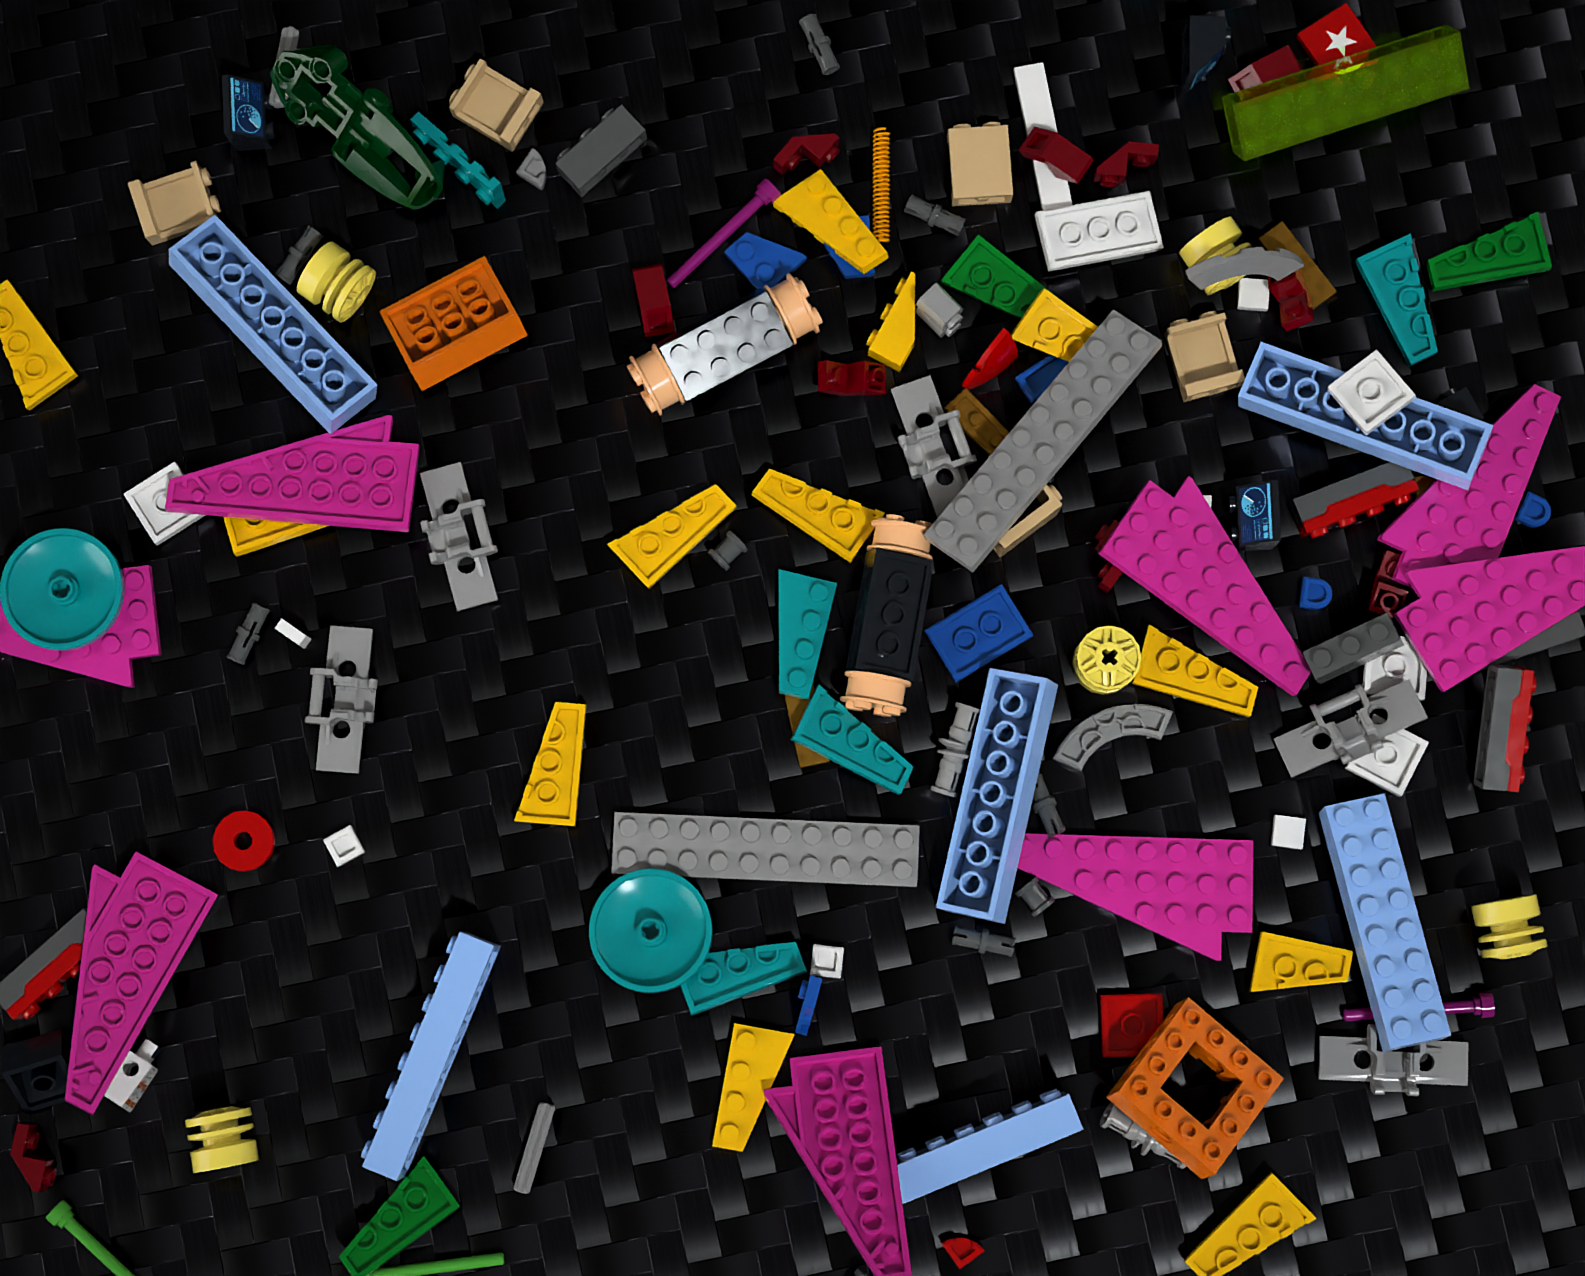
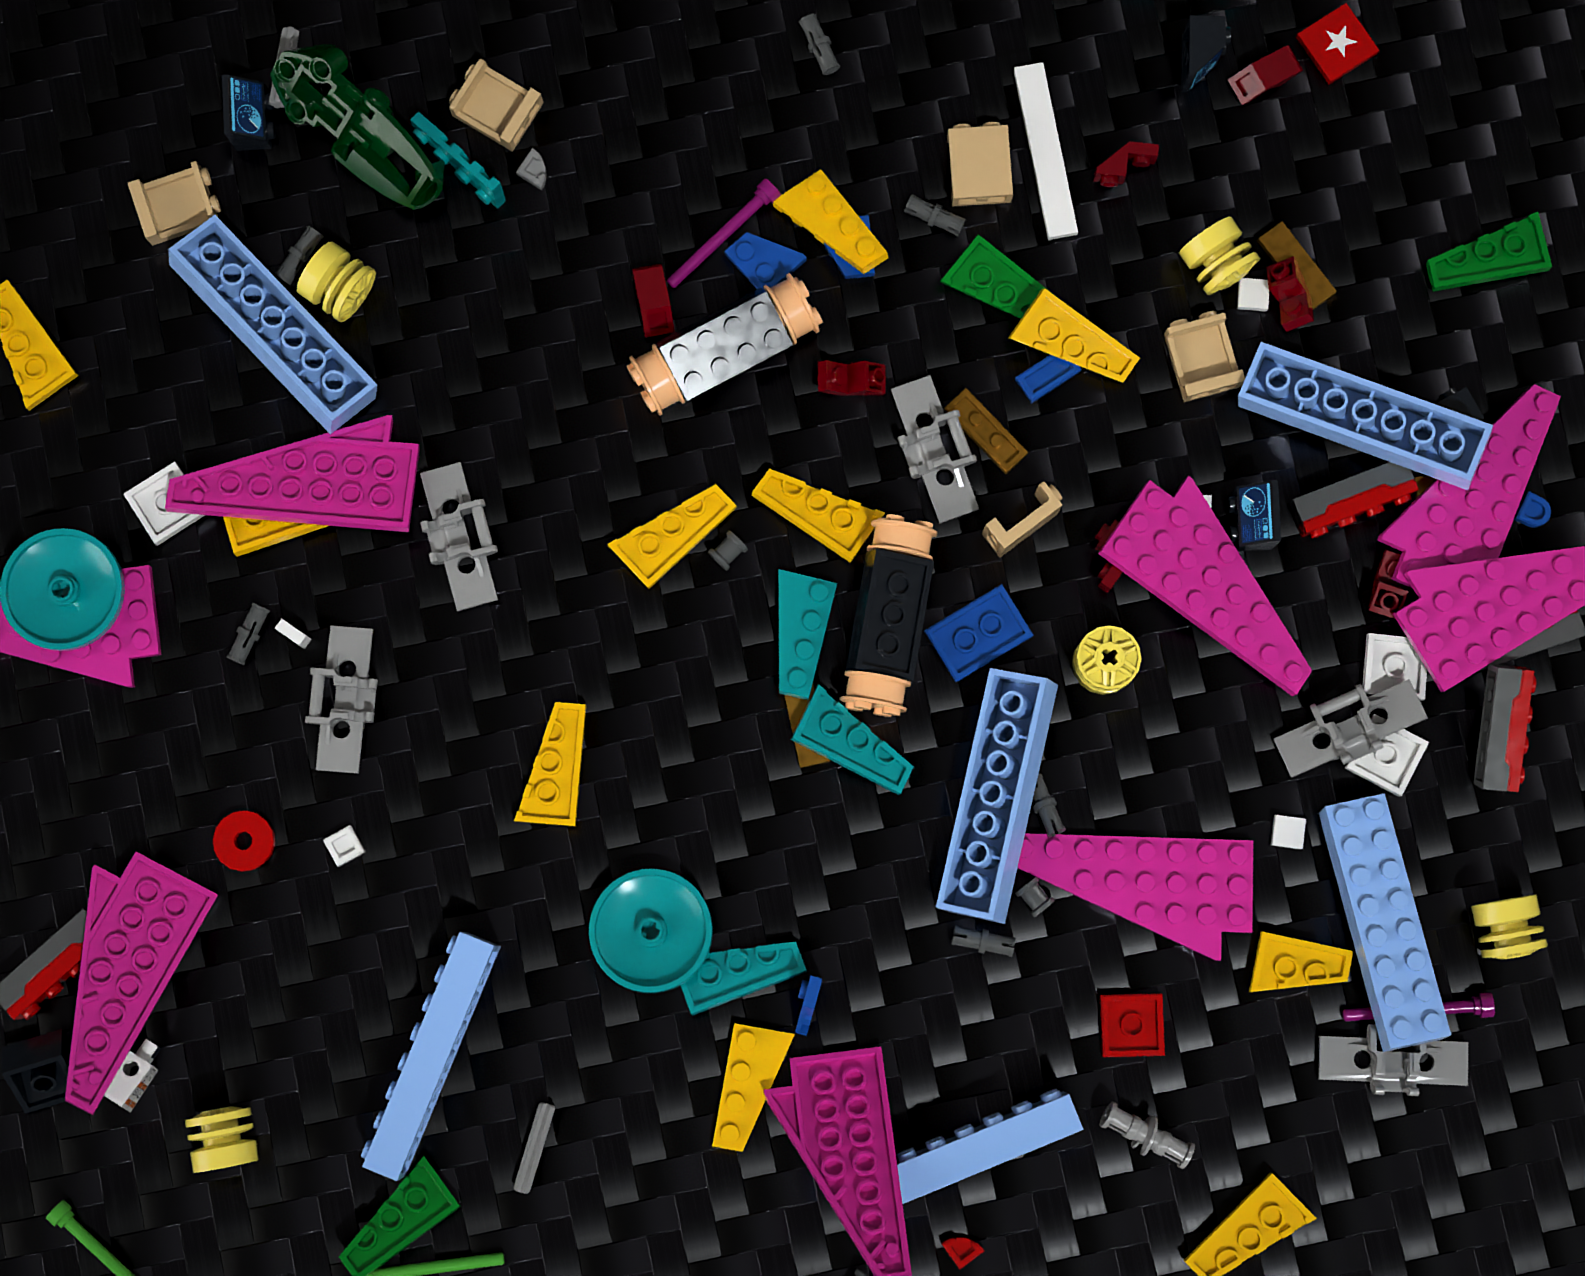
dark red slope [10,1121,56,1192] -> none
orange slope [379,256,528,391] -> none
dark grey brick [555,105,647,197] -> none
light grey plate [611,812,920,887] -> none
dark red slope [773,133,840,175] -> none
white tile [810,944,844,978] -> none
yellow slope [866,271,915,372] -> none
light orange piece [872,127,890,242] -> none
light grey brick [915,283,963,338] -> none
light grey plate [924,310,1162,572] -> none
light grey piece [930,702,981,798] -> none
red brick [962,328,1018,389] -> none
dark red slope [1019,127,1094,184] -> none
white tile [1035,191,1164,272] -> none
light grey tile [1053,704,1173,771] -> none
orange brick [1106,997,1284,1179] -> none
yellow wing [1132,625,1259,717] -> none
light grey tile [1185,247,1304,290] -> none
clear neon green brick [1222,24,1470,161] -> none
blue tile [1299,577,1332,610] -> none
dark grey brick [1303,613,1404,684] -> none
white plate [1327,349,1416,436] -> none
teal wing [1355,233,1438,367] -> none

